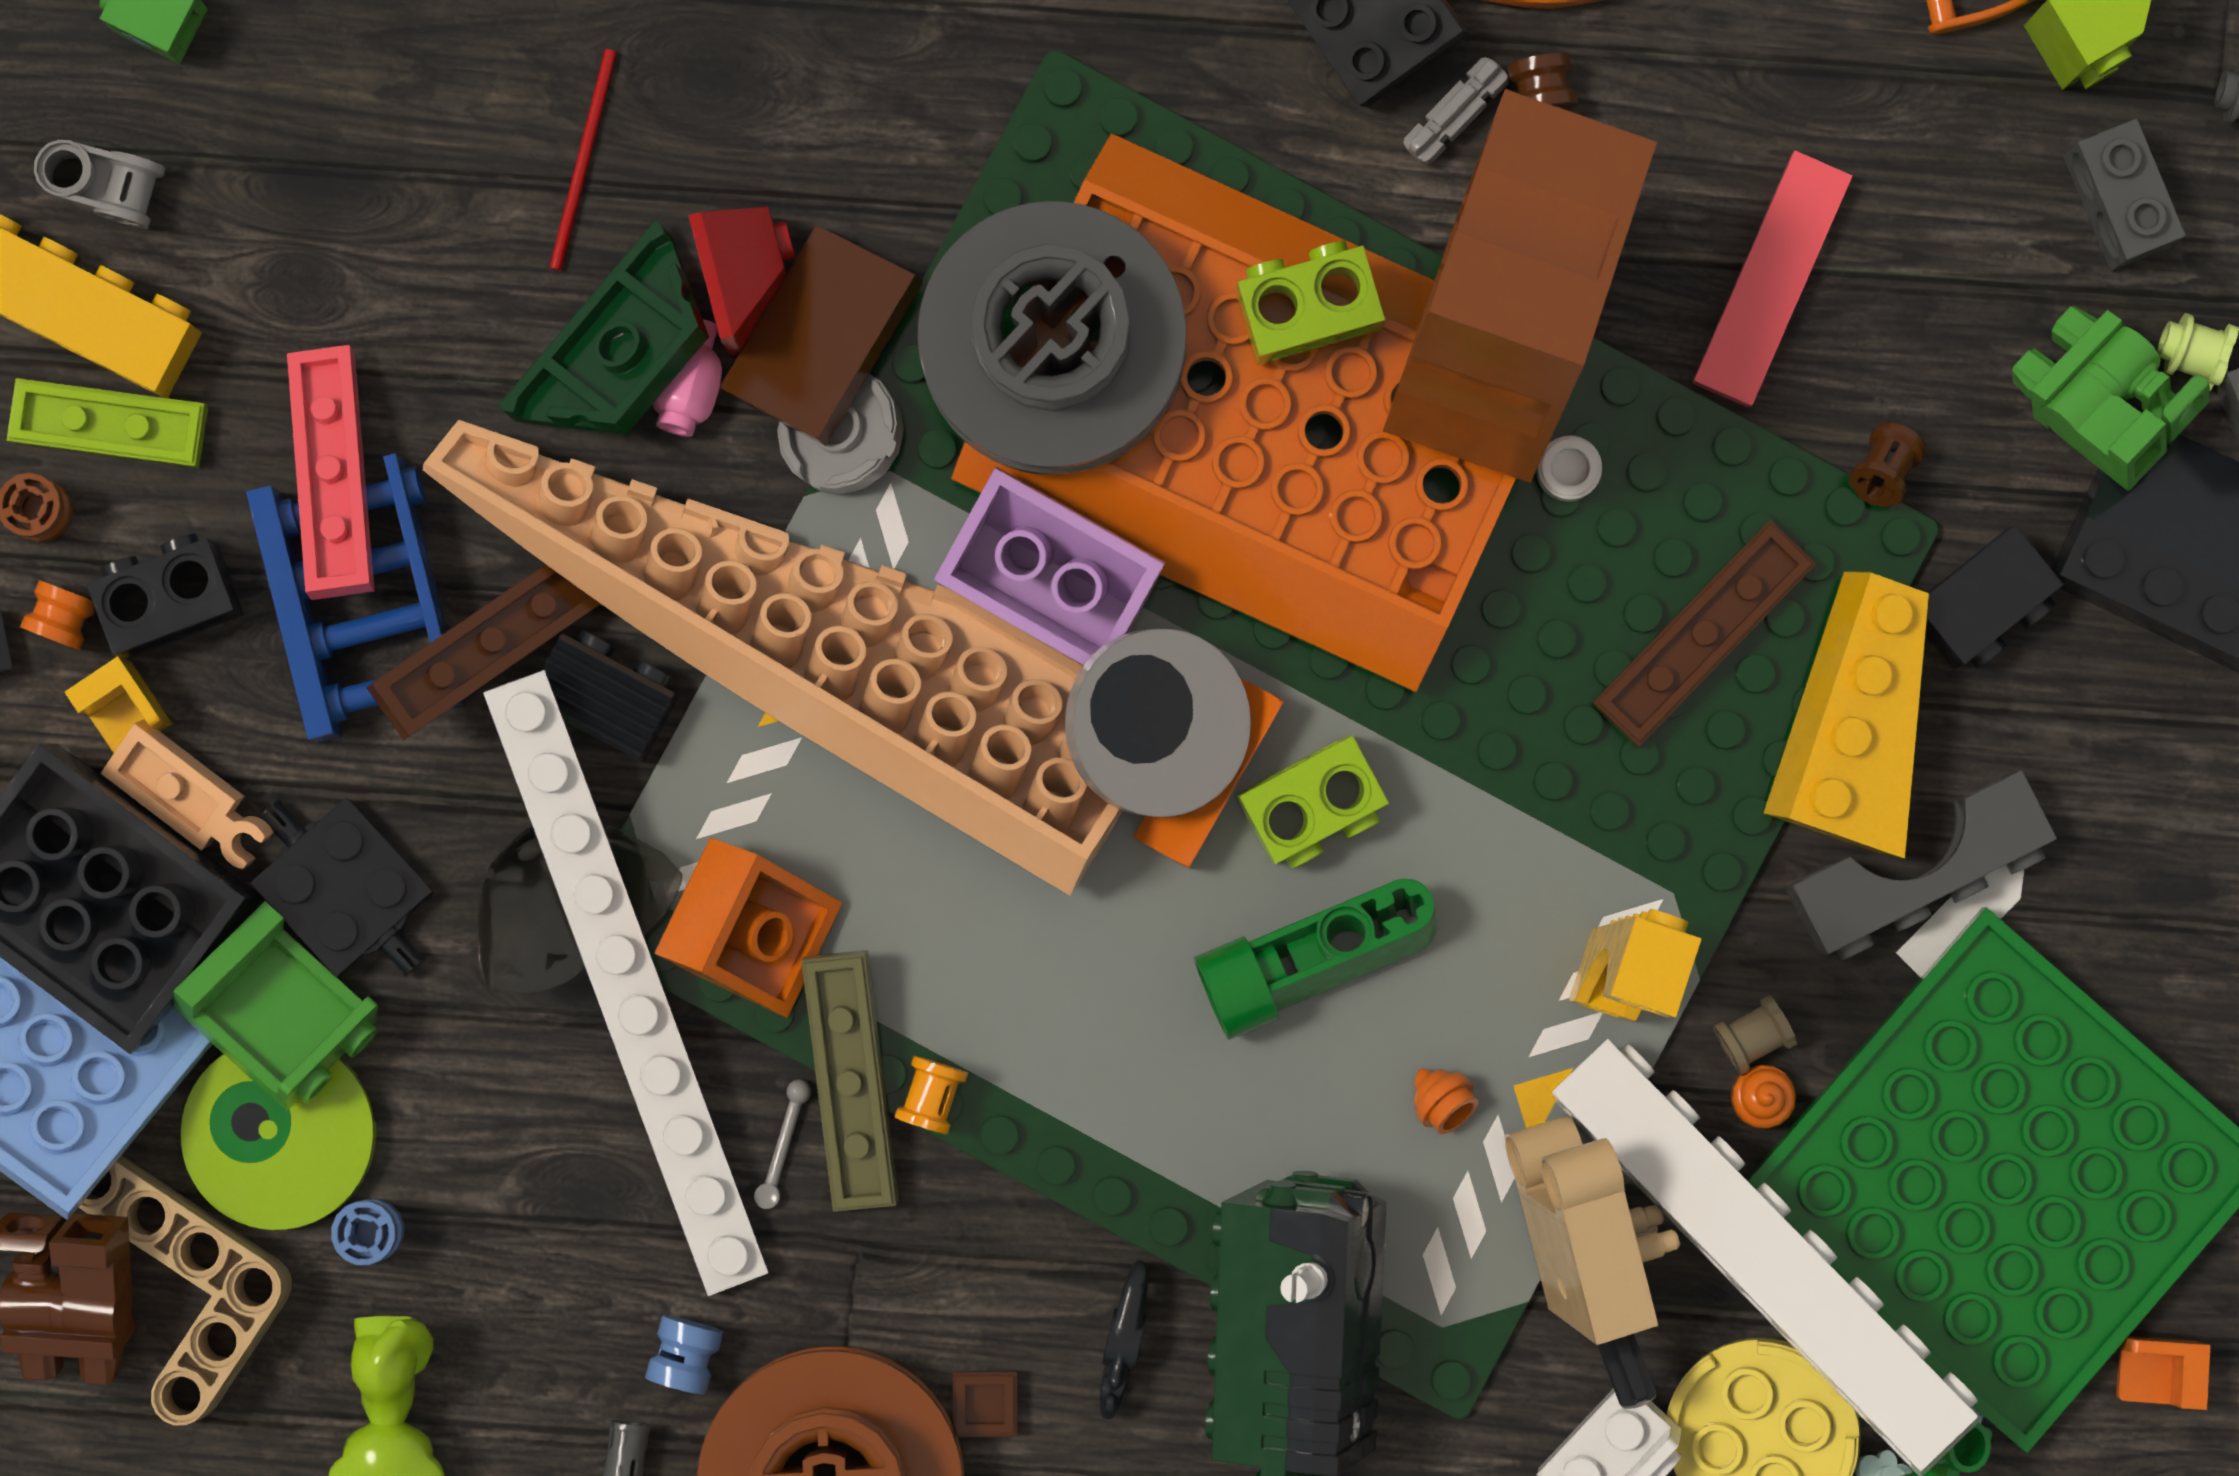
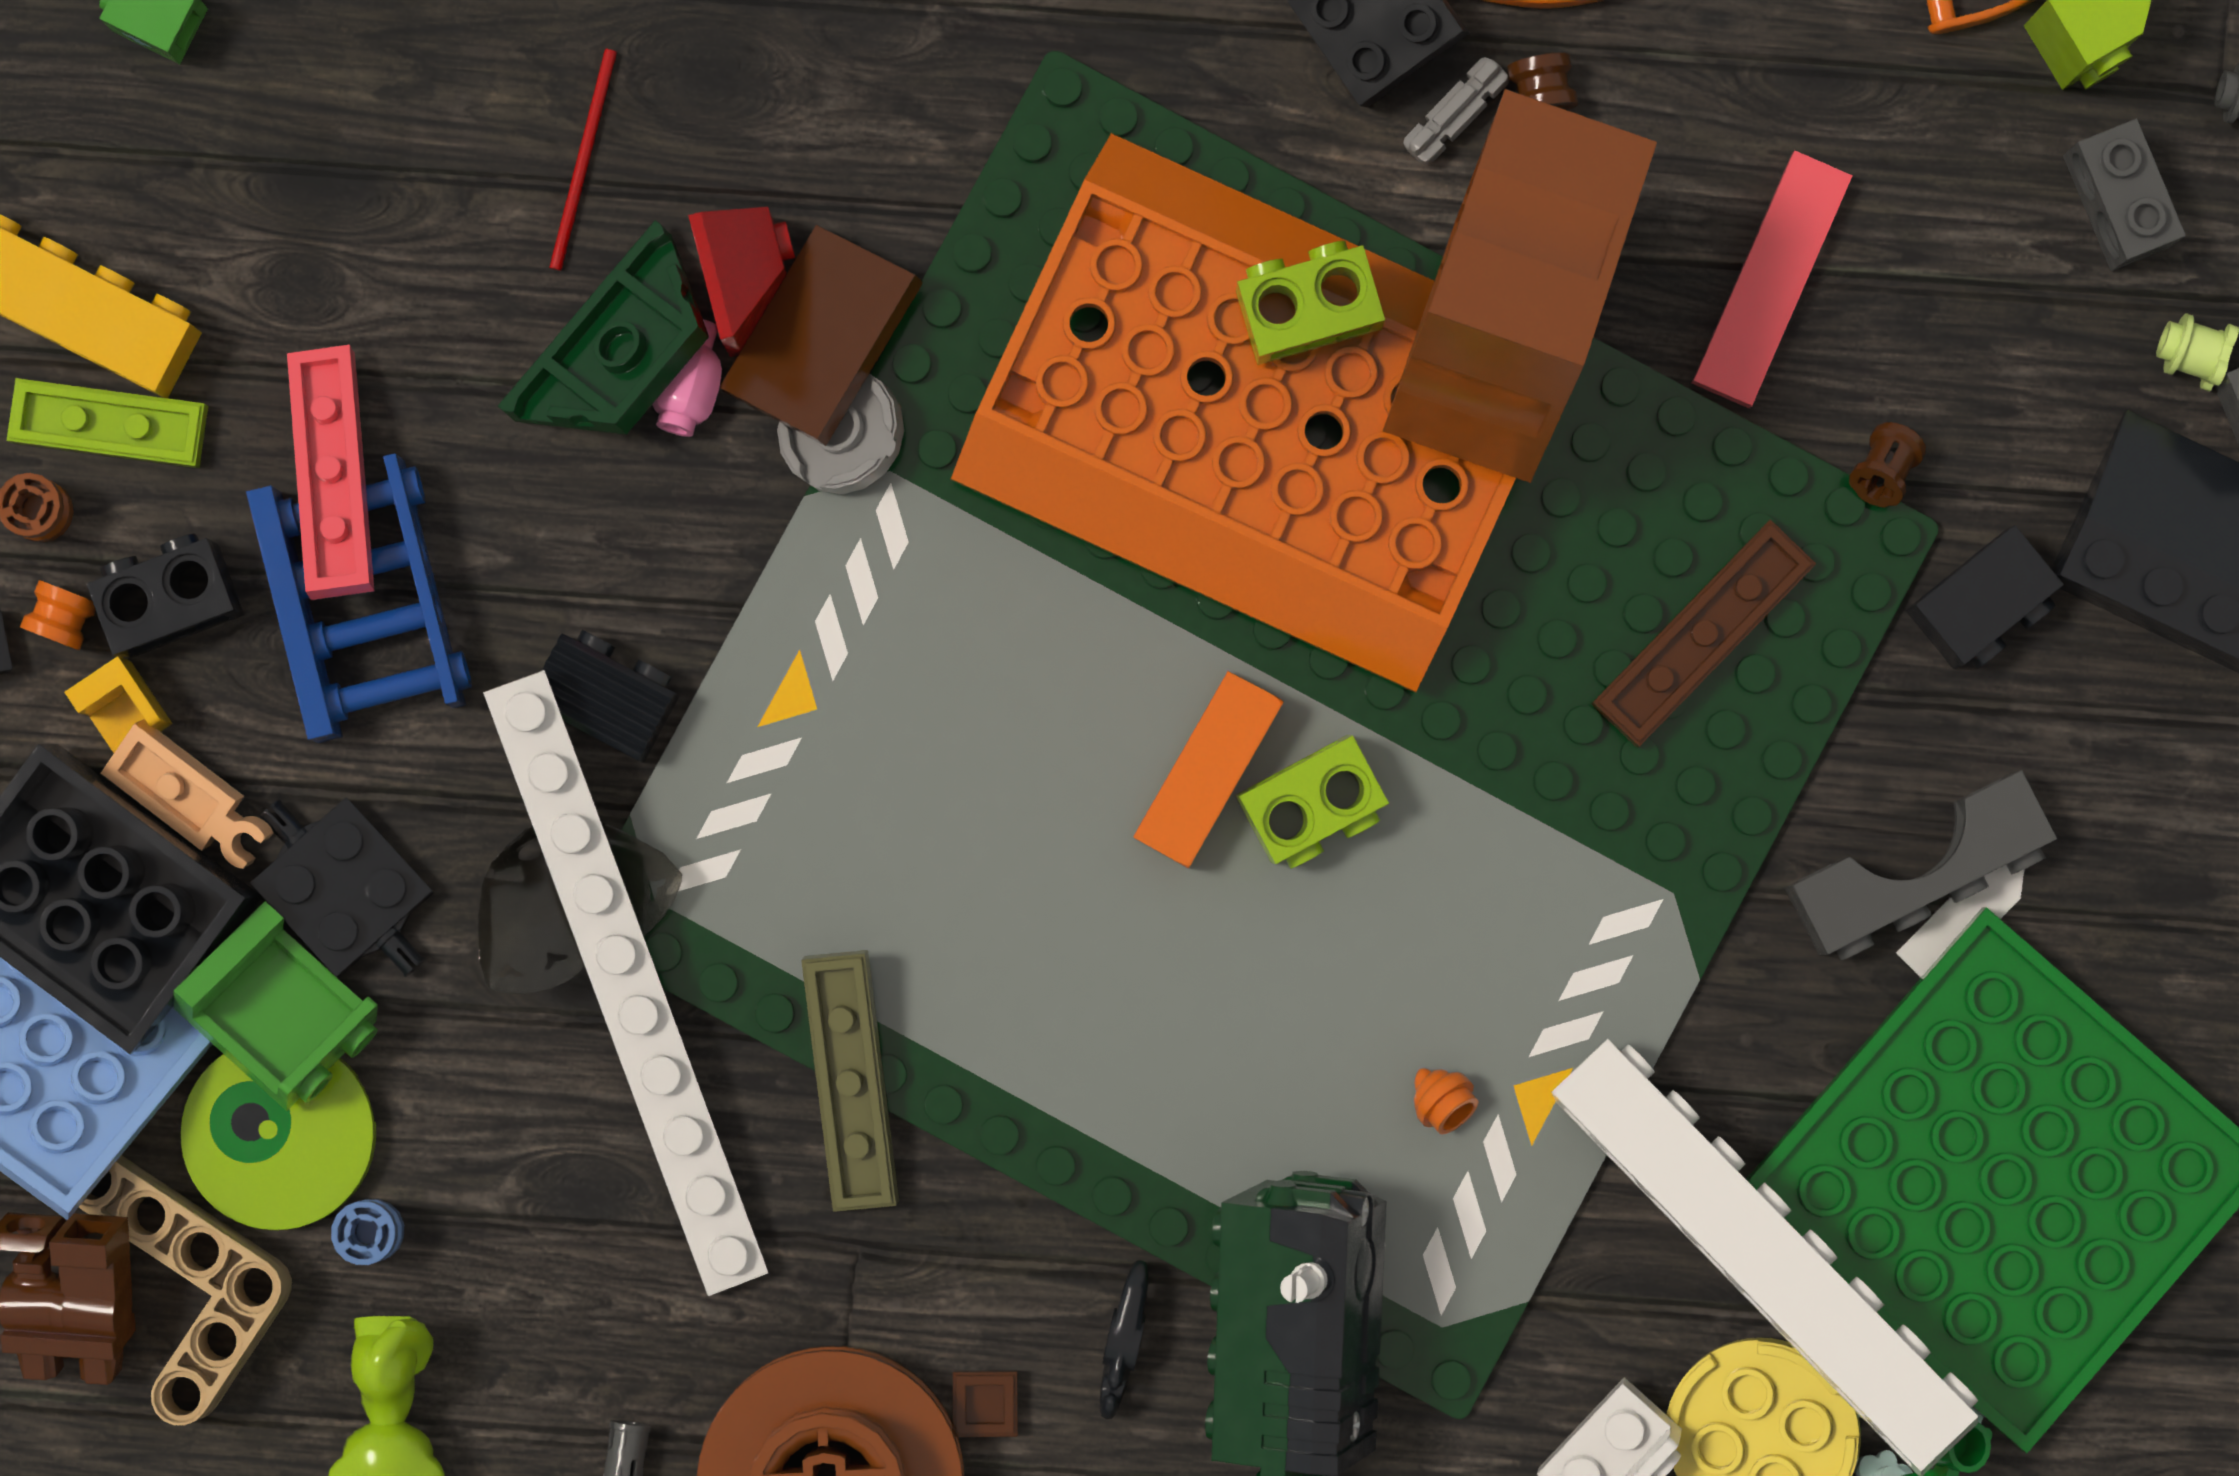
light grey piece [34,140,166,229] -> none
reddish brown plate [366,564,601,740] -> none
light nougat wedge [423,420,1124,896] -> none
medium blue wheel [645,1315,724,1395] -> none
orange slope [654,837,842,1018] -> none
light grey hinge [754,1079,812,1209] -> none
light orange bush [895,1055,969,1134] -> none
dark grey wheel [918,201,1186,475] -> none
lavender slope [934,467,1166,665] -> none
light grey piece [1065,629,1251,817] -> none
green beam [1193,879,1436,1040] -> none
tan piece [1505,1116,1680,1409] -> none
white tile [1536,436,1602,502] -> none
yellow arch [1568,909,1702,1022] -> none
dark tan bush [1713,995,1798,1076] -> none
orange plate [1731,1065,1796,1129] -> none
yellow wedge [1763,572,1929,859] -> none
bright green hips [2012,306,2210,492] -> none
orange panel [2116,1336,2211,1410] -> none

